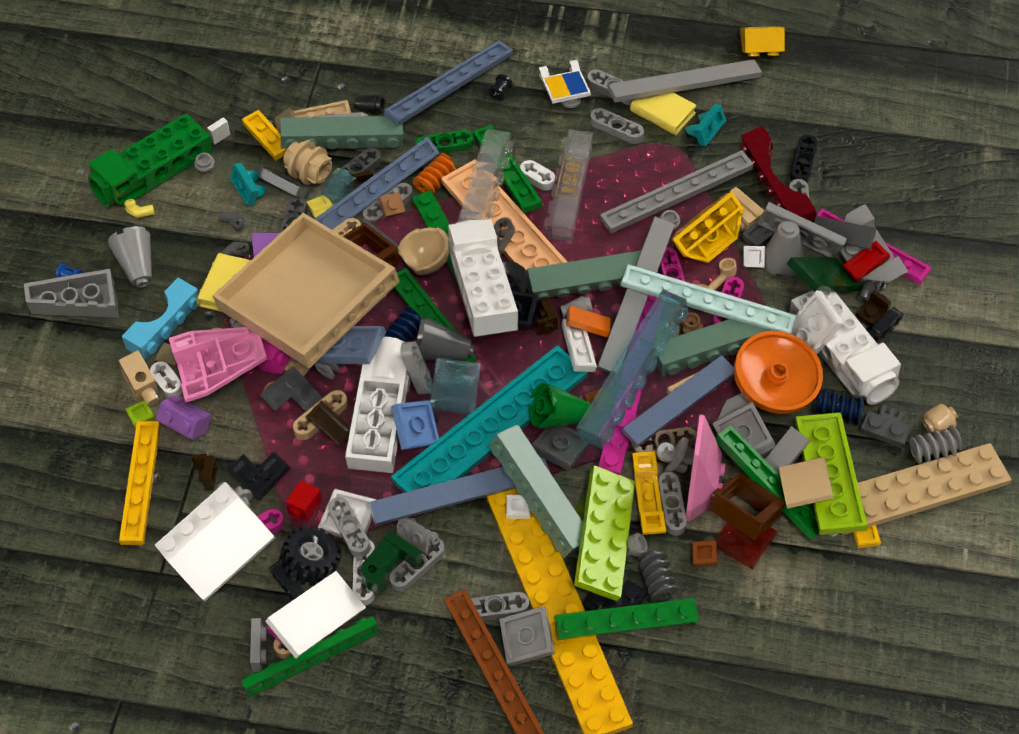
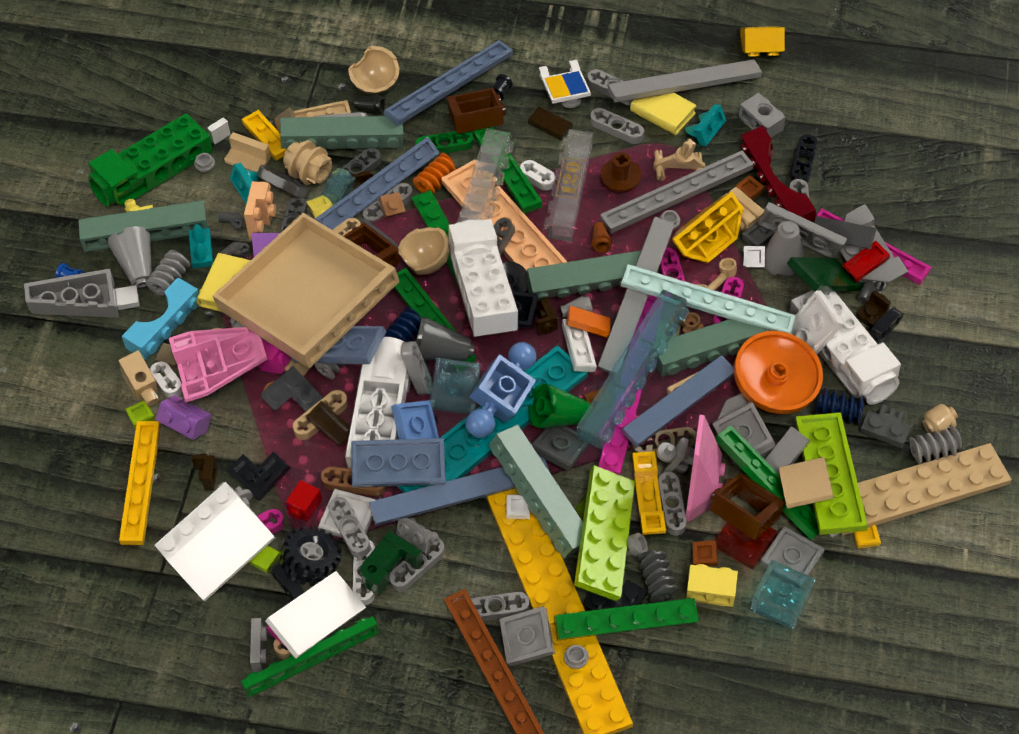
none -> sand green brick [78,200,208,252]
none -> white tile [115,285,140,310]
none -> light grey piece [146,250,191,296]
none -> teal tile [189,224,213,269]
none -> tan panel [224,132,271,172]
none -> light nougat plate [244,181,276,240]
none -> lime tile [248,545,280,574]
none -> medium nougat beam [321,467,387,496]
none -> tan cylinder [348,46,400,95]
none -> sand blue tile [351,438,446,487]
none -> reddish brown window [447,88,506,134]
none -> medium blue brick [466,342,536,438]
none -> dark brown tile [528,106,573,141]
none -> light grey plate [564,645,589,669]
none -> dark orange cone [591,222,612,253]
none -> reddish brown piece [601,152,642,193]
none -> tan axle [653,139,705,181]
none -> light yellow brick [686,564,738,607]
none -> dark orange plate [735,175,764,200]
none -> light grey brick [739,93,786,138]
none -> clear light blue brick [750,560,816,630]
none -> light grey tile [760,526,825,587]

